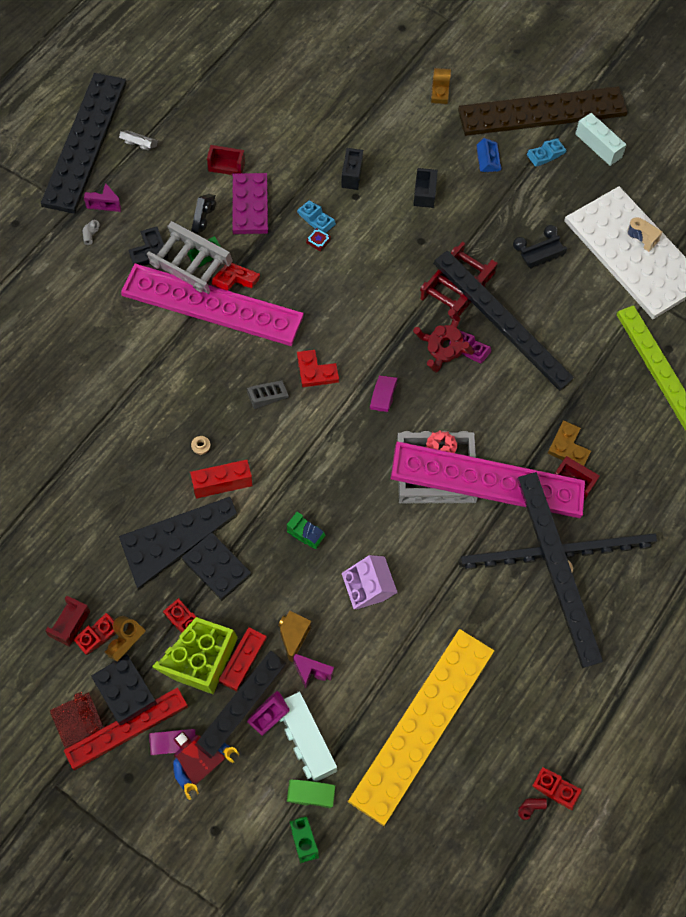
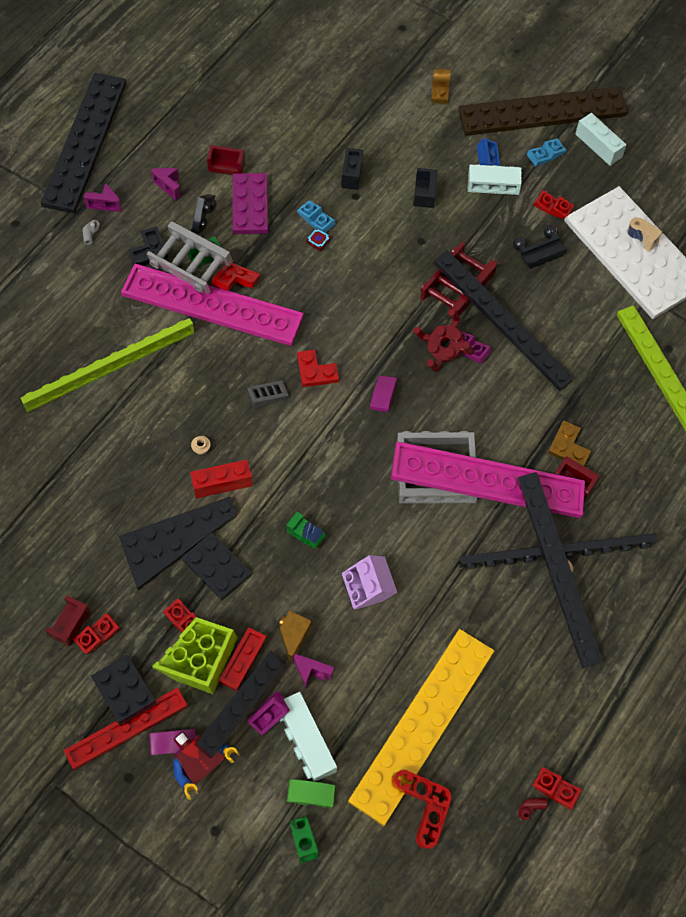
clear red hinge [50,692,104,748] -> none
pearl gold plate [105,616,146,661] -> none
light grey plate [119,130,158,150] -> none
coral gear [426,430,457,453] -> none
none -> lime plate [21,318,194,412]
none -> magenta slope [151,168,181,201]
none -> red beam [391,770,451,849]
none -> light aqua brick [468,165,521,195]
none -> red slope [533,190,574,219]

